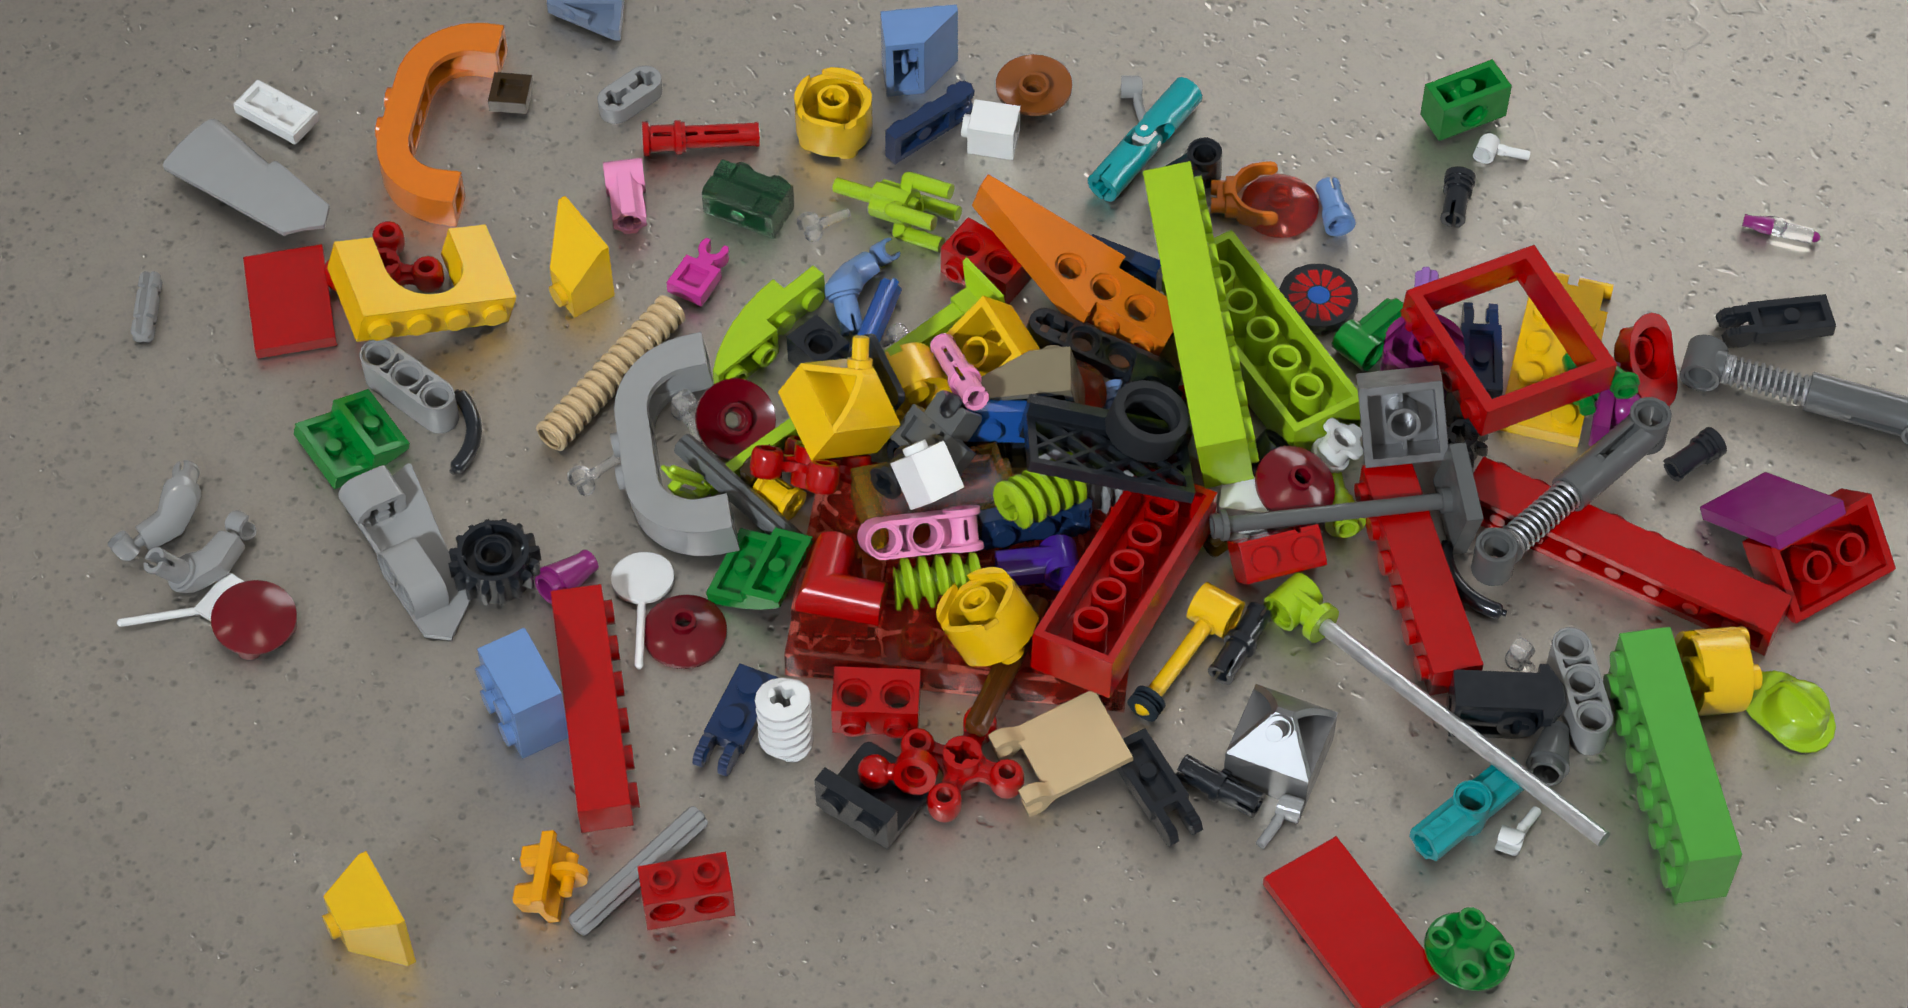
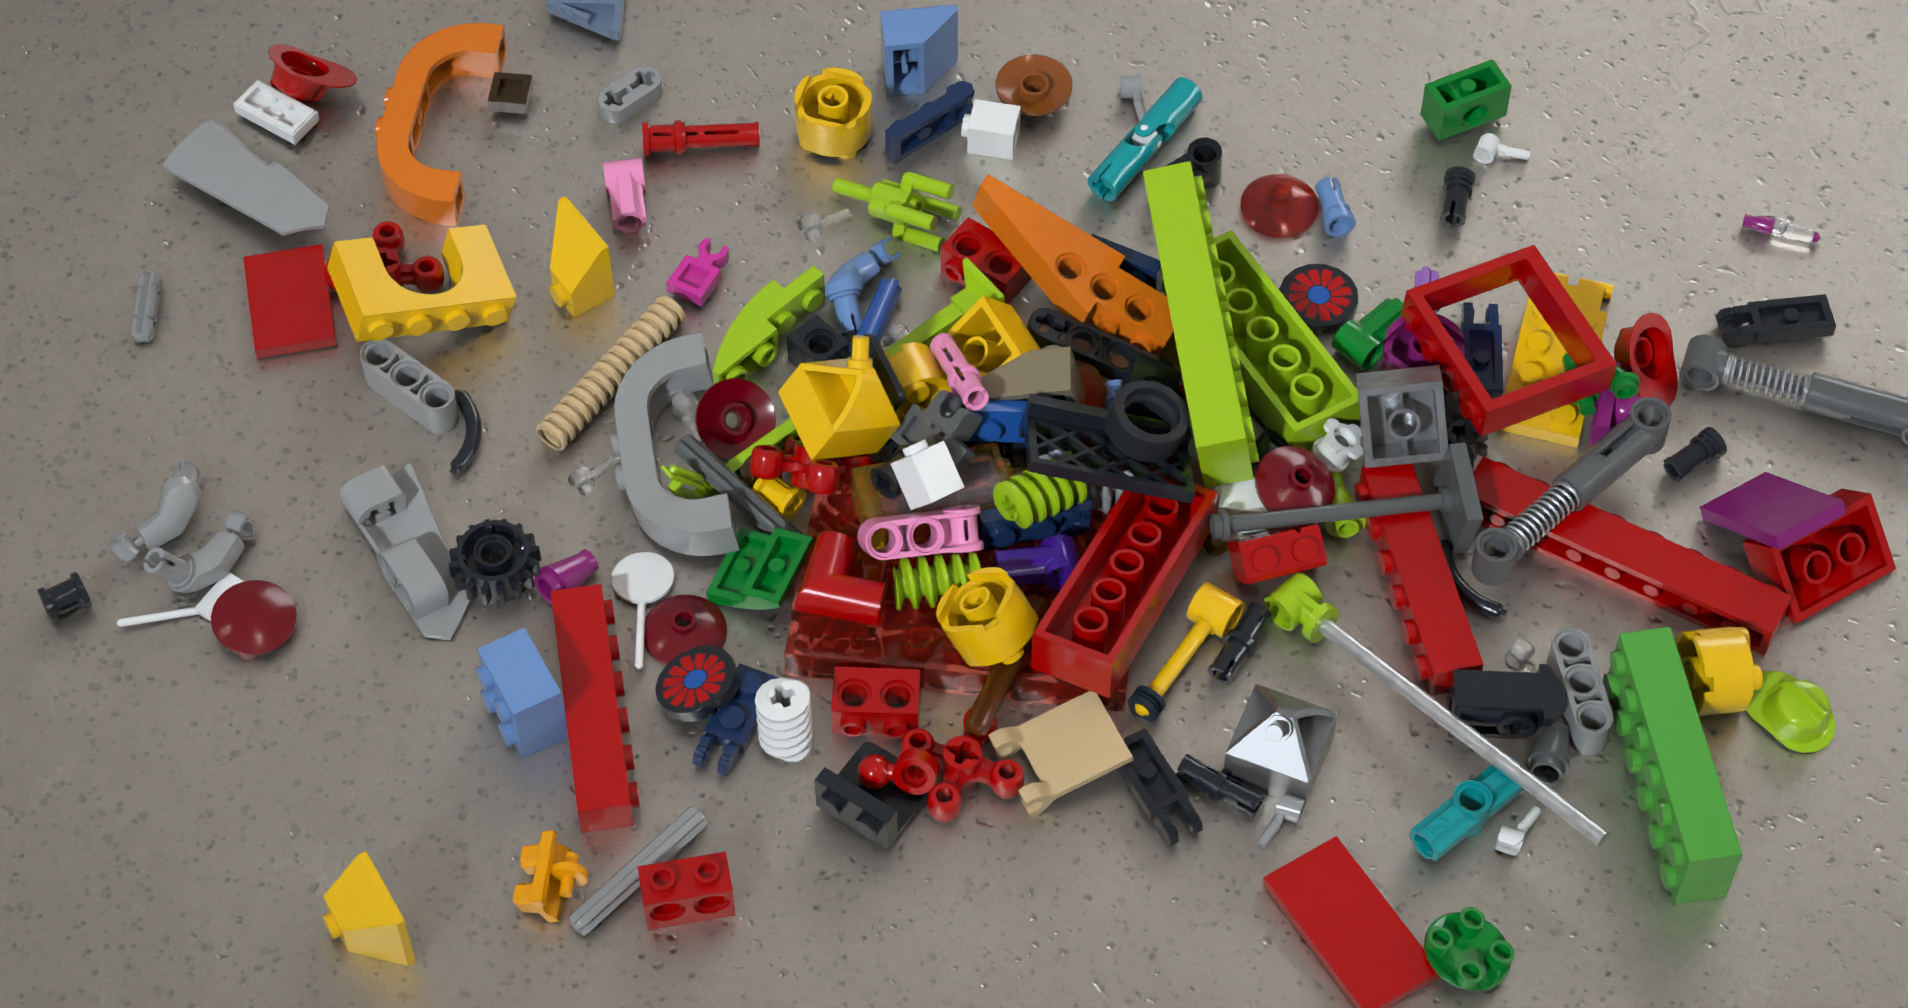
green slope [294,389,410,490] -> none
clear green brick [702,159,794,239] -> none
orange helmet [1210,161,1278,227] -> none
none -> black bush [37,571,92,623]
none -> red piece [268,44,357,103]
none -> tile [655,646,741,722]

